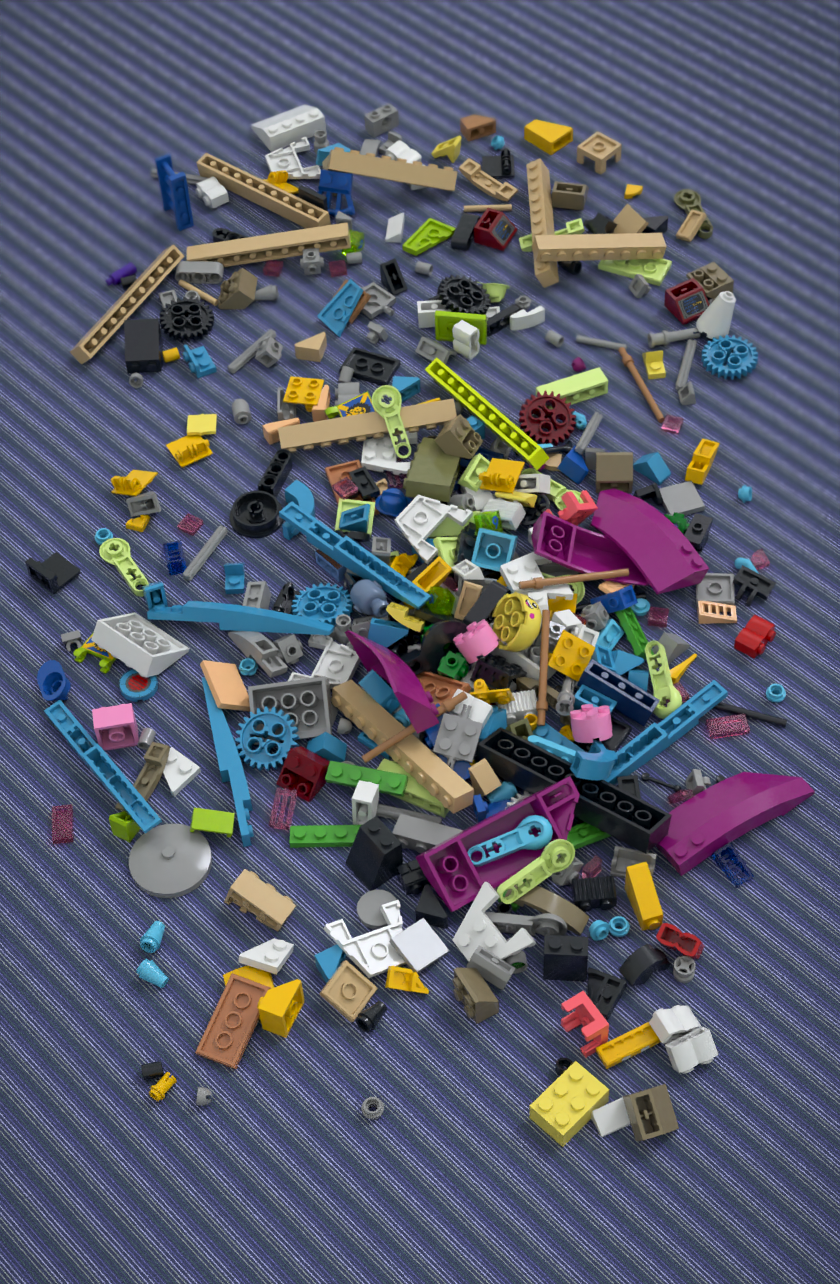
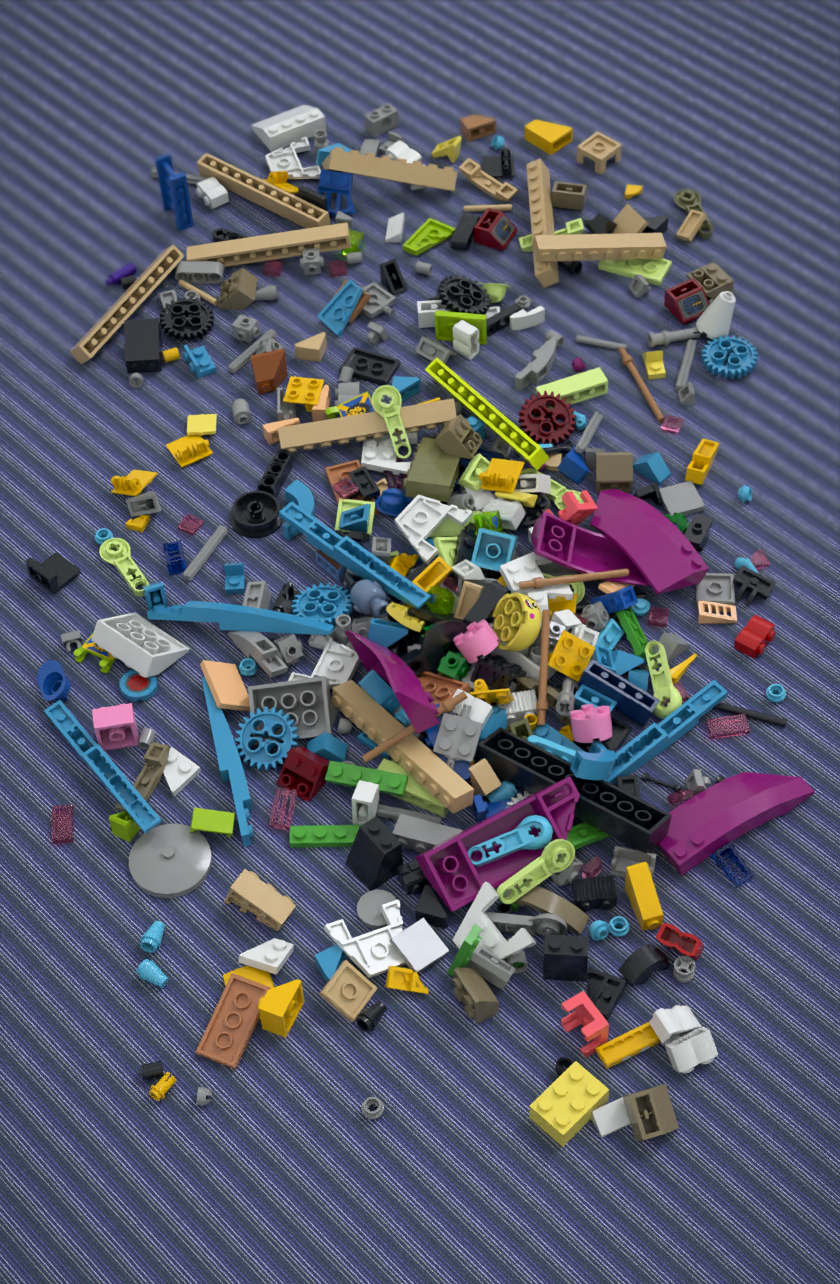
none -> light grey brick [232,314,260,343]
none -> dark orange slope [250,348,288,395]
none -> bright green plate [447,924,482,977]
none -> light grey slope [515,336,557,392]

